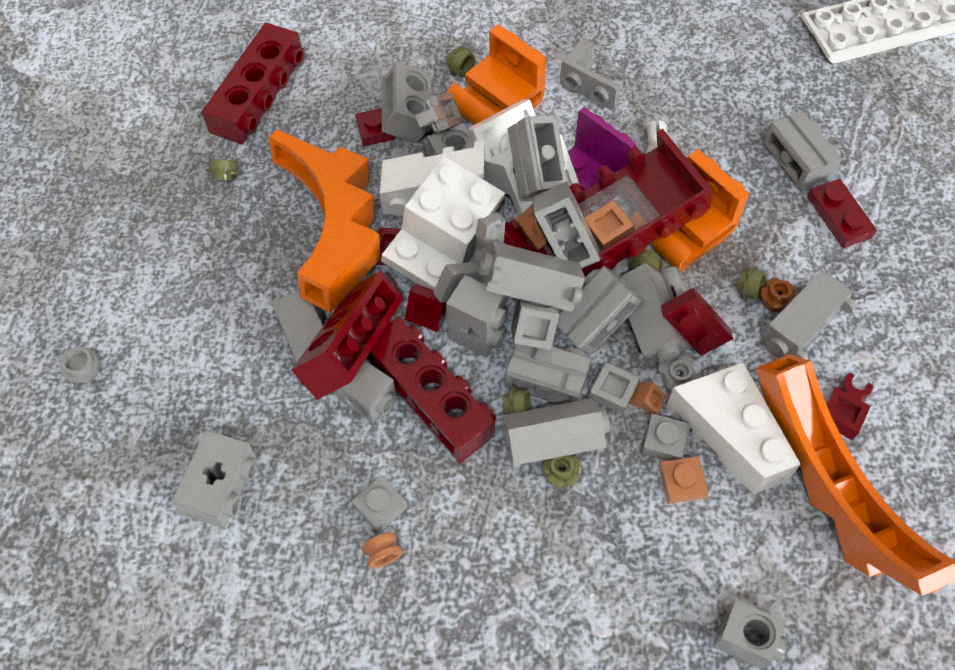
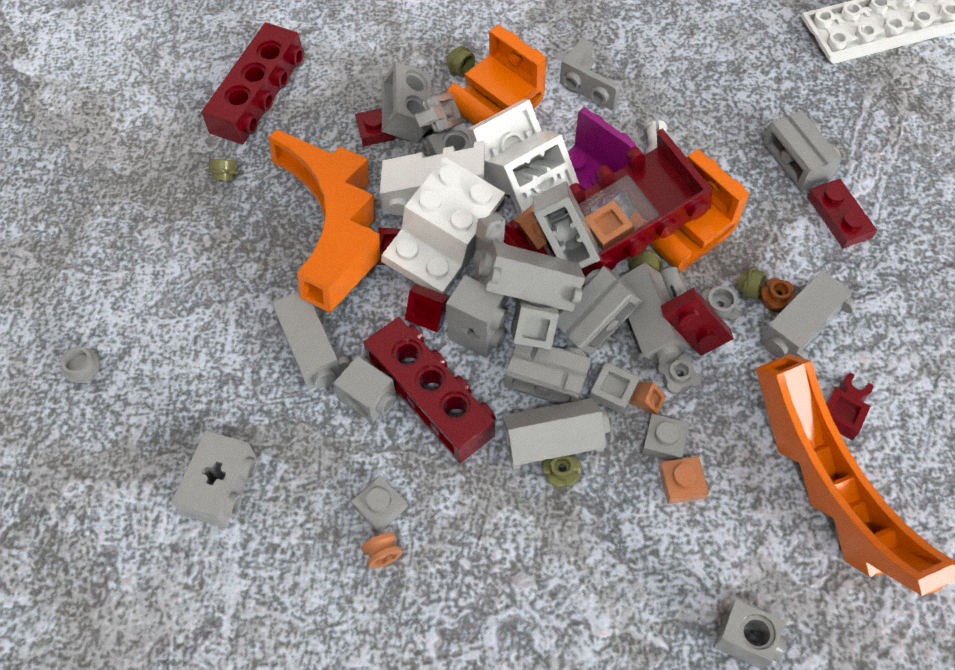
dark red brick [291,271,404,400] -> none
light grey plate [433,262,480,303] -> none
olive plate [503,386,531,415] -> none
light grey brick [507,115,569,199] -> none
white wedge [666,363,801,495] -> none
none -> light grey plate [701,286,740,321]

